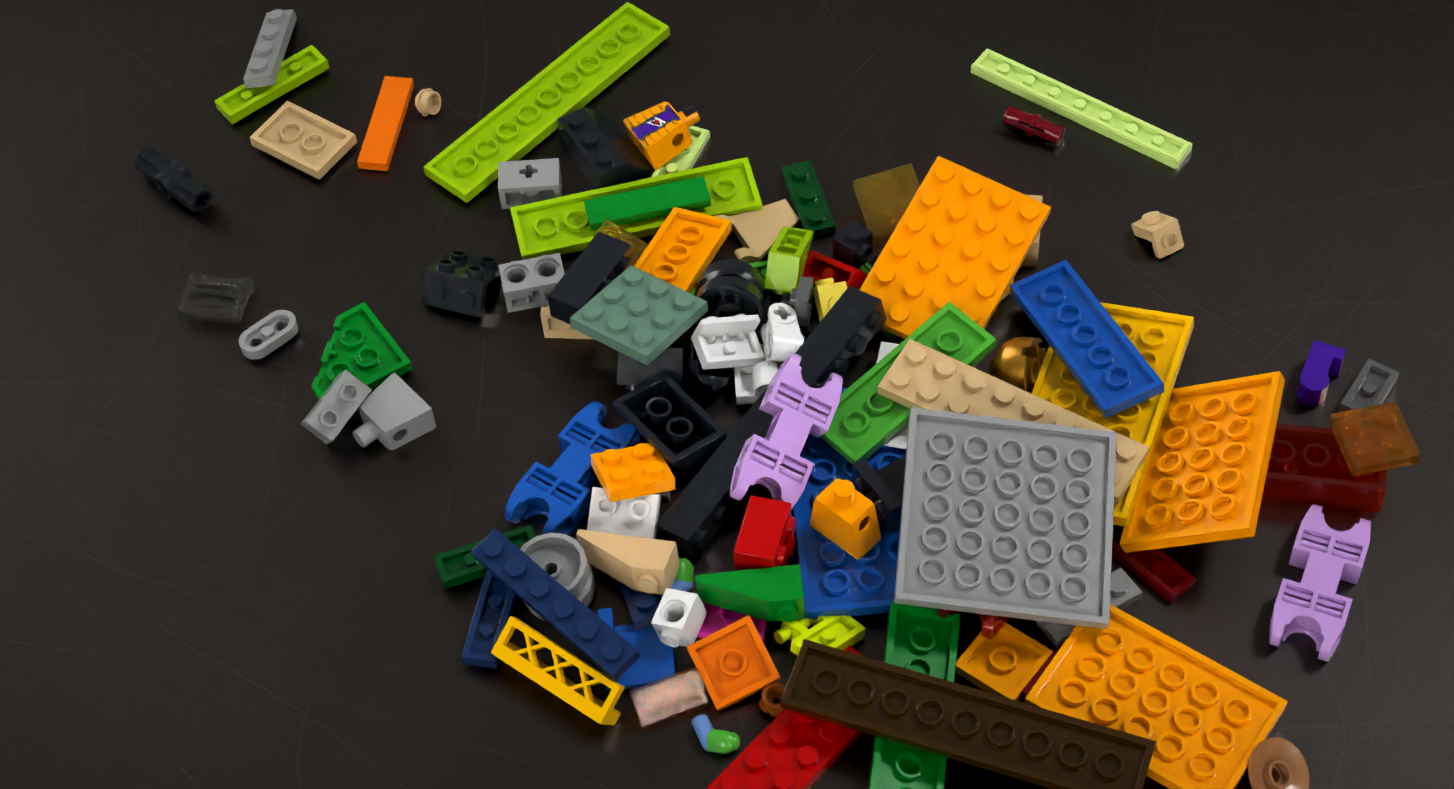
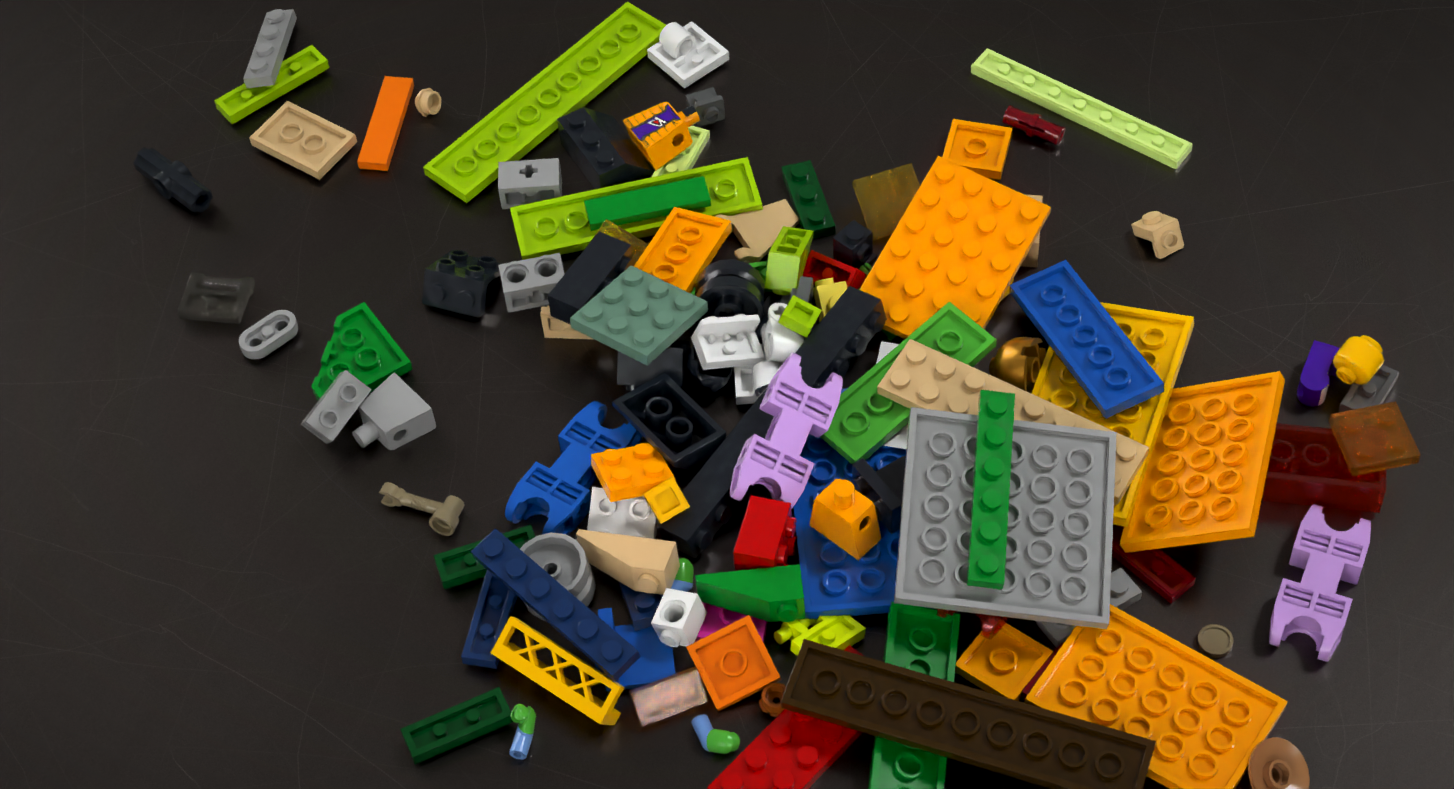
none -> dark tan brick [379,482,465,536]
none -> dark green plate [400,687,513,764]
none -> arm [509,704,536,760]
none -> yellow tile [643,477,690,524]
none -> white plate [647,21,729,88]
none -> dark grey bracket [686,87,725,127]
none -> lime plate [778,295,822,338]
none -> light orange plate [942,119,1012,180]
none -> green plate [967,390,1015,590]
none -> dark tan piece [1197,624,1234,658]
none -> yellow head [1333,335,1384,385]

